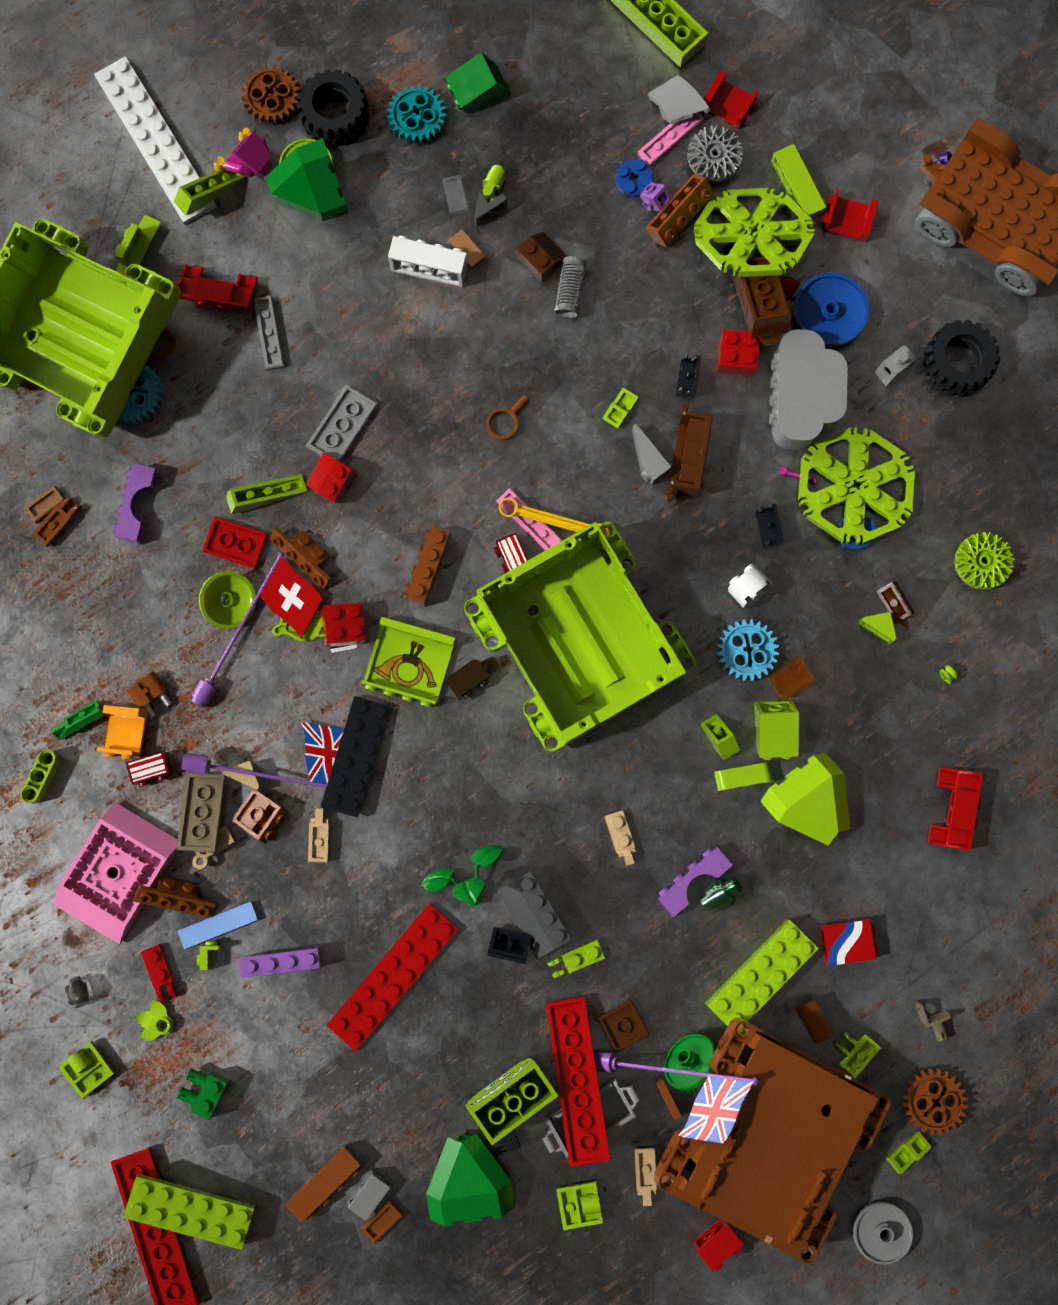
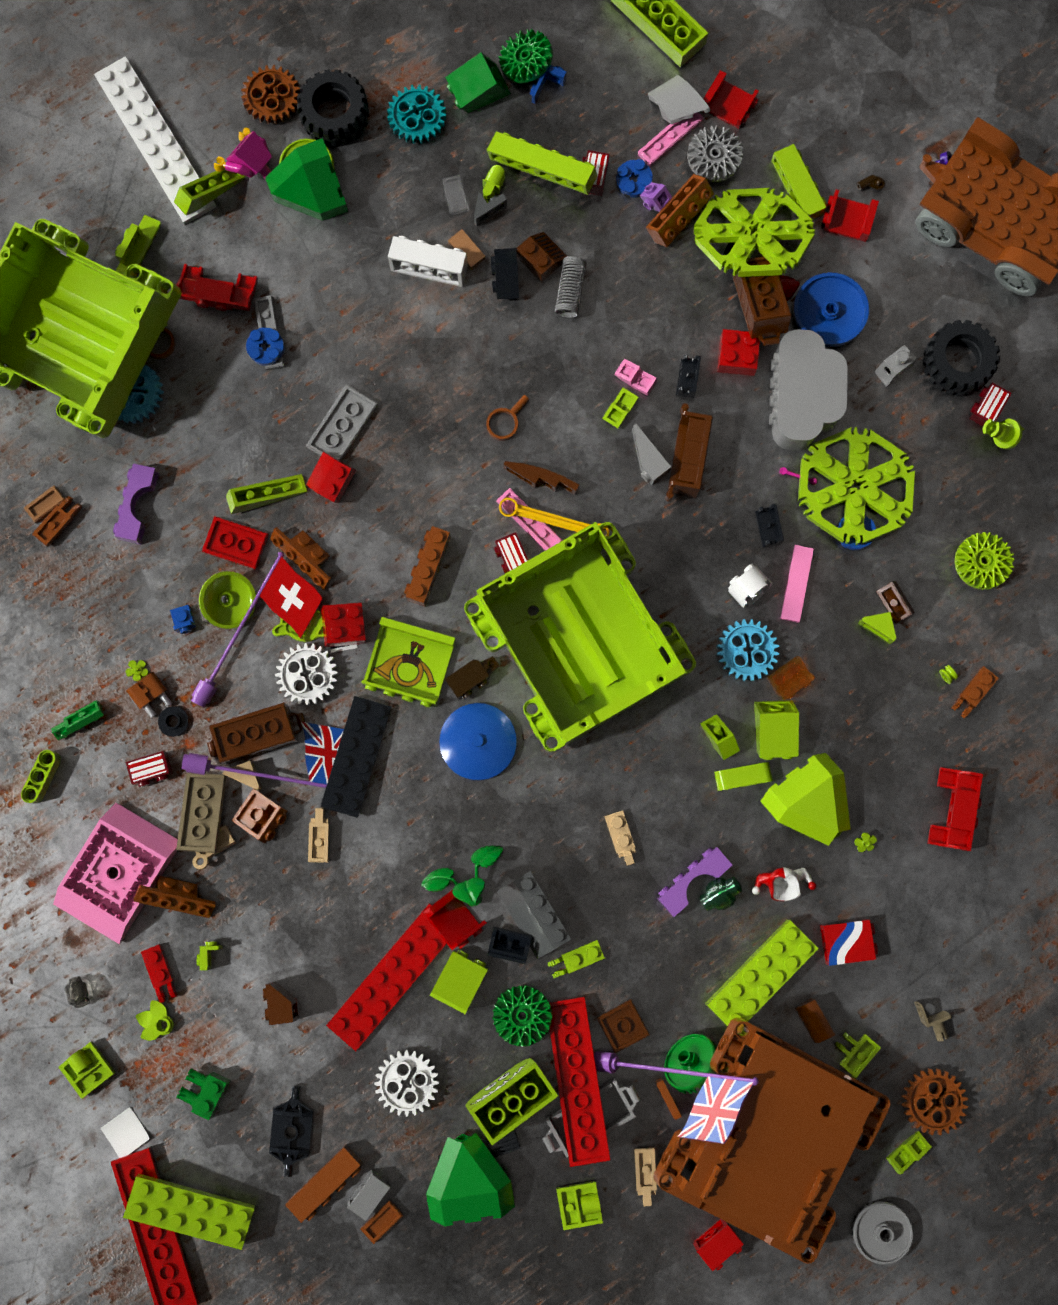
light orange panel [97,705,148,760] -> none
light blue tile [178,901,259,949] -> none
medium lavender arch [239,947,323,978] -> none
none -> white sticker [101,1108,150,1158]
none -> lime plant [125,660,148,681]
none -> black piece [158,706,188,737]
none -> blue bracket [170,605,196,634]
none -> reddish brown container [207,702,305,765]
none -> blue plate [246,328,285,366]
none -> reddish brown slope [263,982,299,1025]
none -> black plate [269,1086,314,1177]
none -> white gear [275,643,339,706]
none -> white gear [374,1049,439,1117]
none -> red panel [423,890,487,950]
none -> lime slope [430,949,488,1014]
none -> blue dish [439,703,517,781]
none -> lime brick [487,131,597,195]
none -> black brick [491,248,519,299]
none -> green wheel [492,986,553,1046]
none -> green wheel [498,29,553,83]
none -> reddish brown slope [503,461,579,495]
none -> blue bracket [530,65,567,104]
none -> brick [582,150,610,196]
none -> bright pink slope [615,359,658,396]
none -> white piece [752,867,816,901]
none -> bright pink tile [780,545,814,623]
none -> lime plant [854,832,877,852]
none -> dark brown arm [856,175,885,191]
none -> dark orange hinge [951,666,999,718]
none -> brick [969,382,1012,426]
none -> lime piece [983,419,1025,449]

